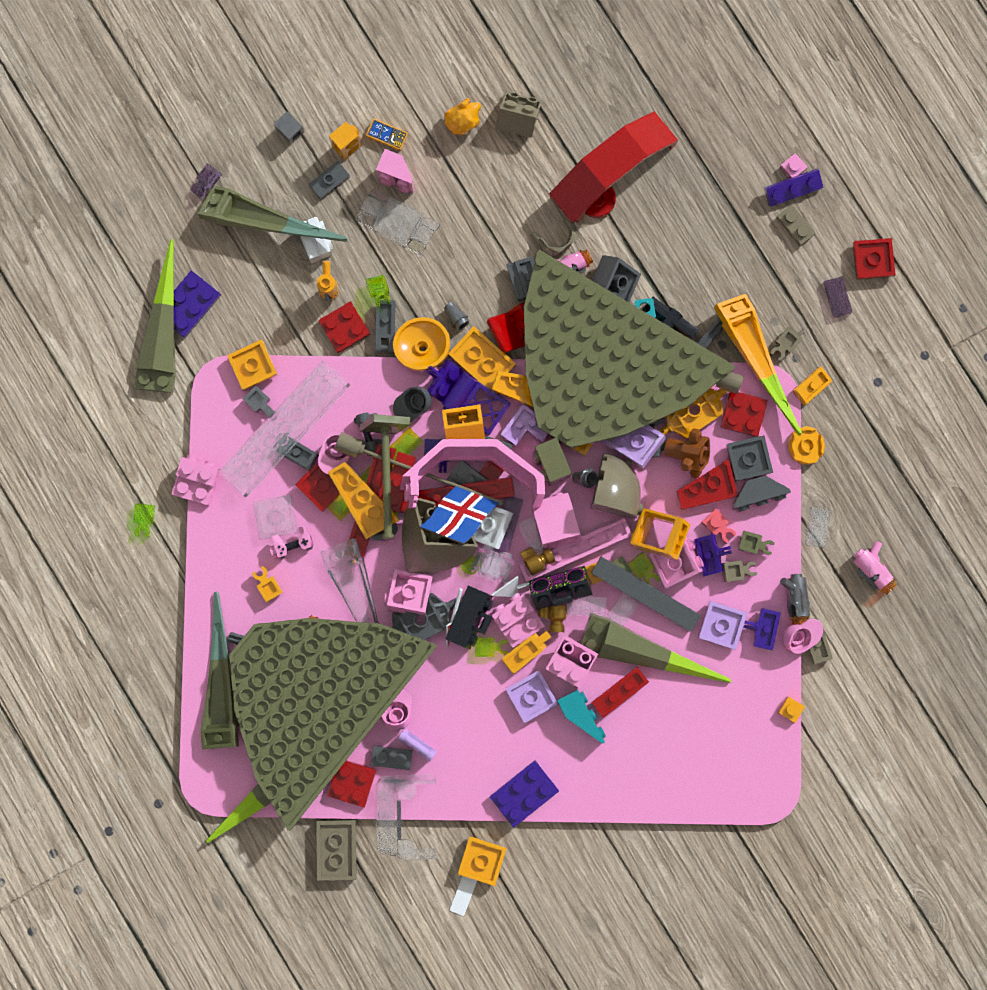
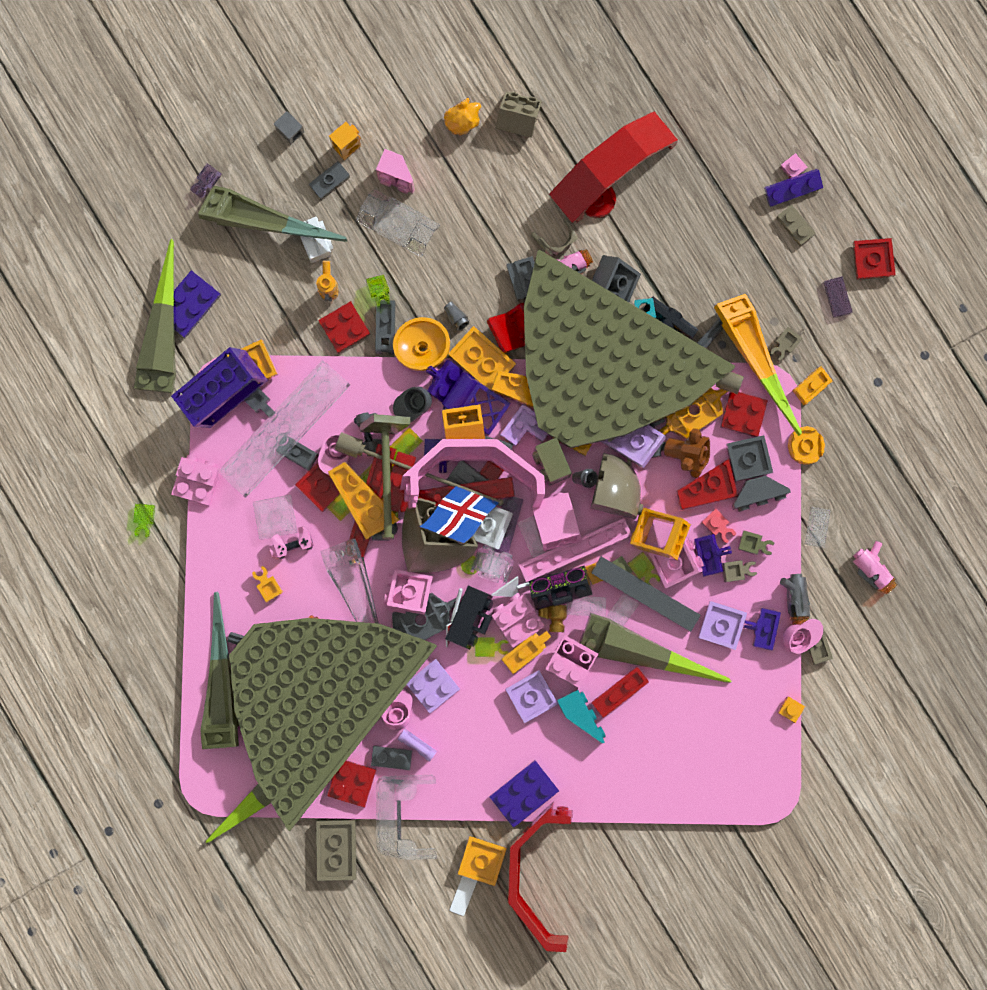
tile [366,118,408,151] -> none
pearl gold piece [519,547,556,576] -> none
none -> dark purple hose [171,347,268,428]
none -> lavender plate [407,659,460,713]
none -> red panel [508,801,573,952]

